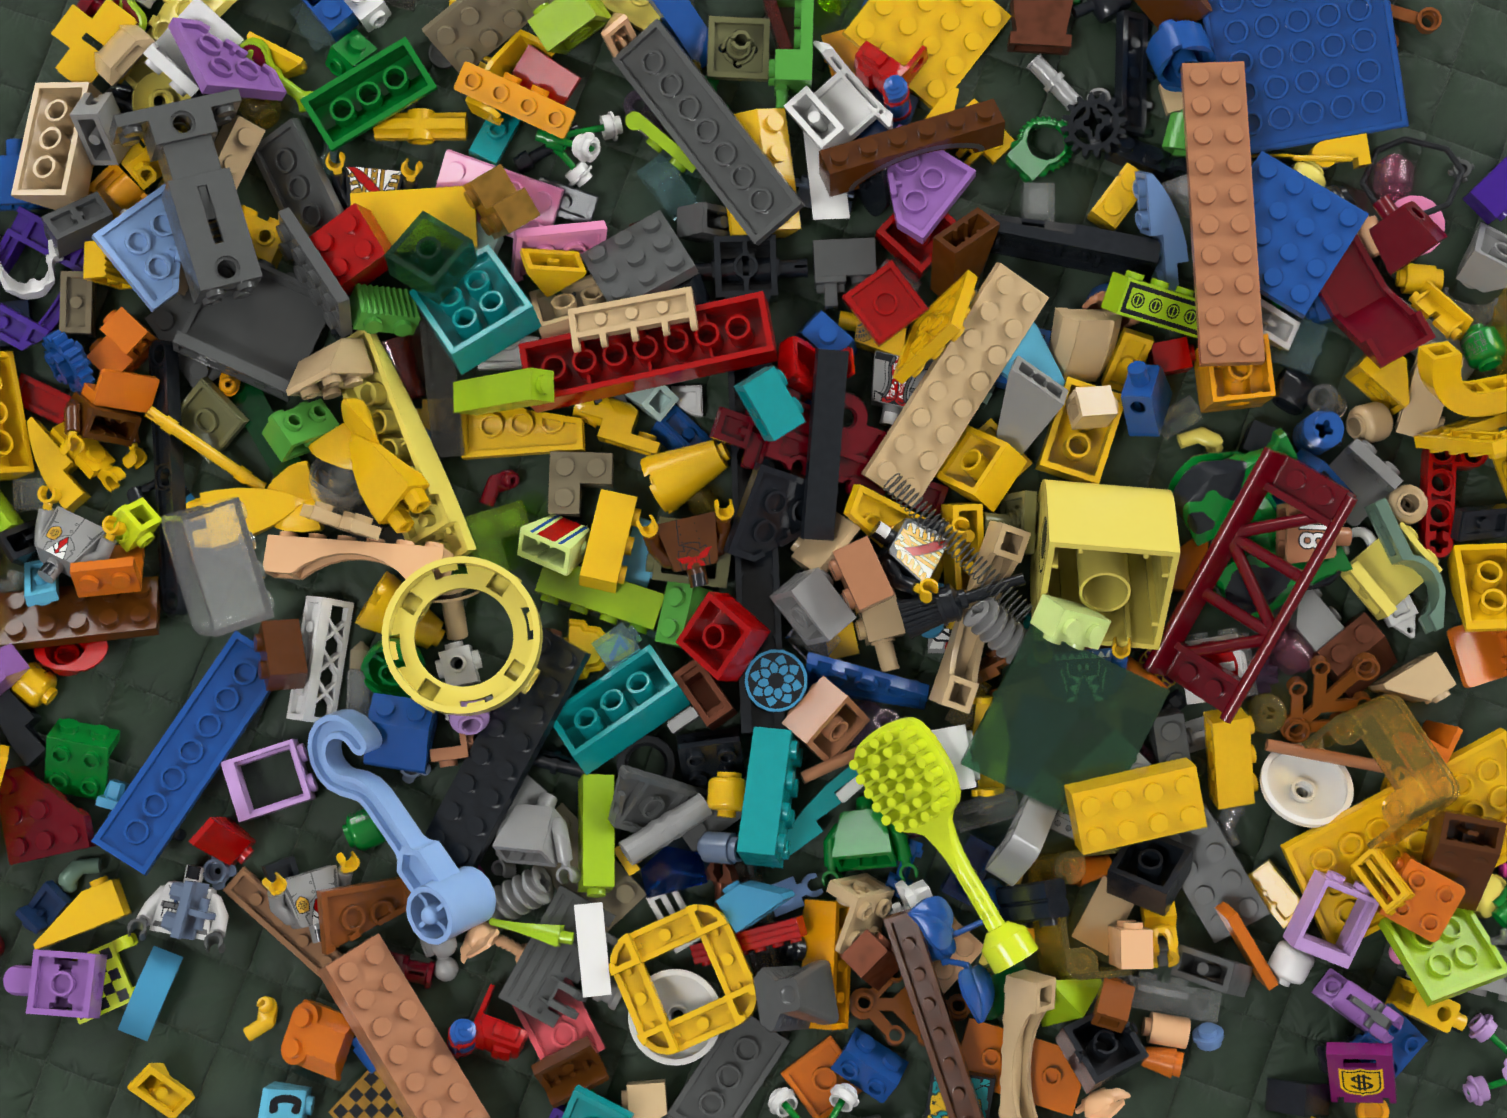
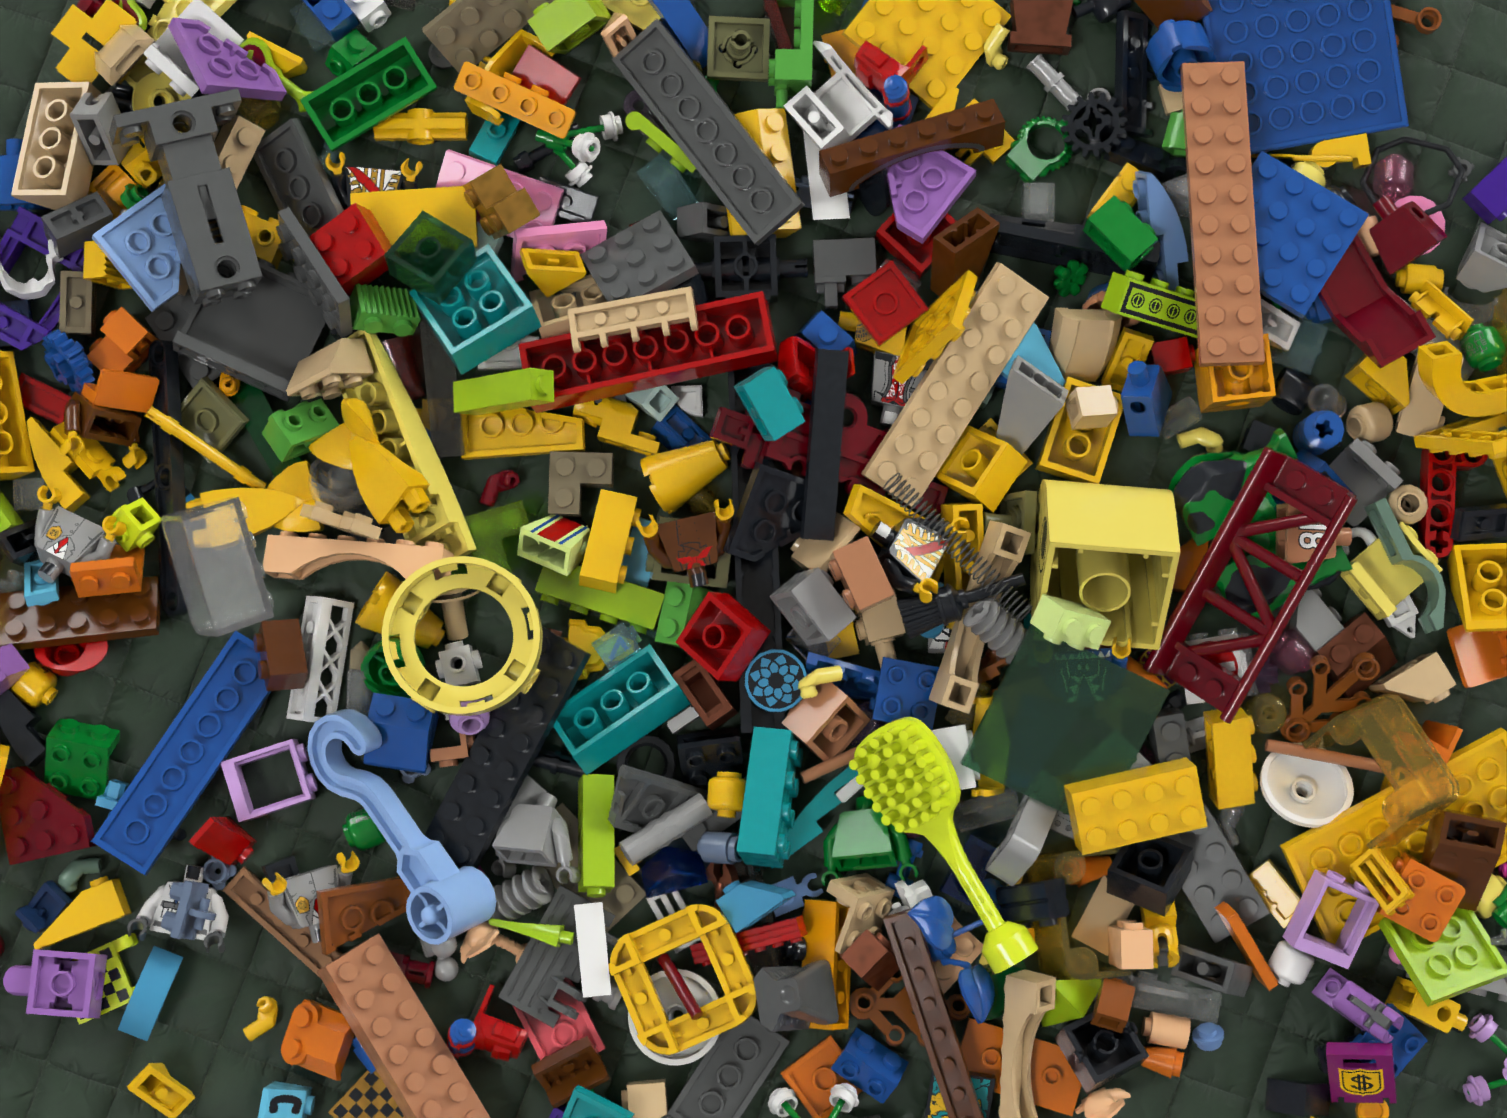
none -> green plate [120,184,149,209]
none -> dark red piece [658,953,703,1020]
none -> light yellow arm [798,665,843,699]
none -> blue hinge [869,657,939,730]
none -> light yellow arm [984,23,1010,70]
none -> green plant [1053,259,1088,298]
none -> green brick [1083,195,1158,273]

